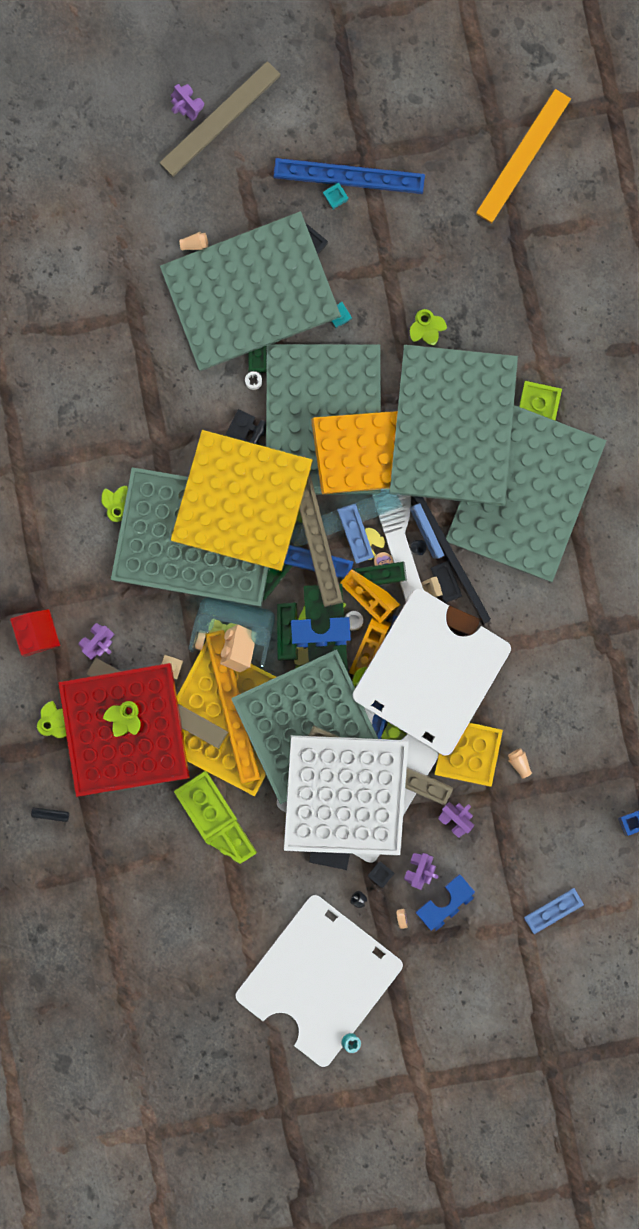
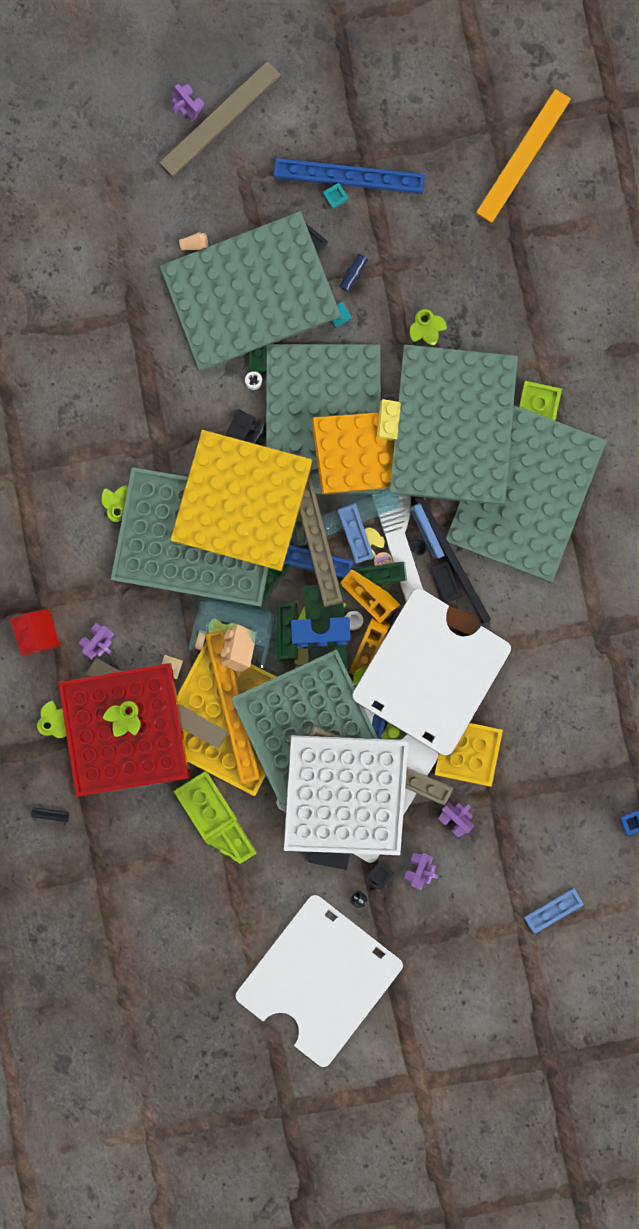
teal bush [341,1033,361,1053] -> none
light nougat tile [397,909,408,929] -> none
blue arch [415,874,475,931] -> none
tan plate [421,577,443,597] -> none
light nougat cone [508,748,532,779] -> none
none -> dark blue pin [339,254,368,292]
none -> light yellow plate [377,399,401,441]

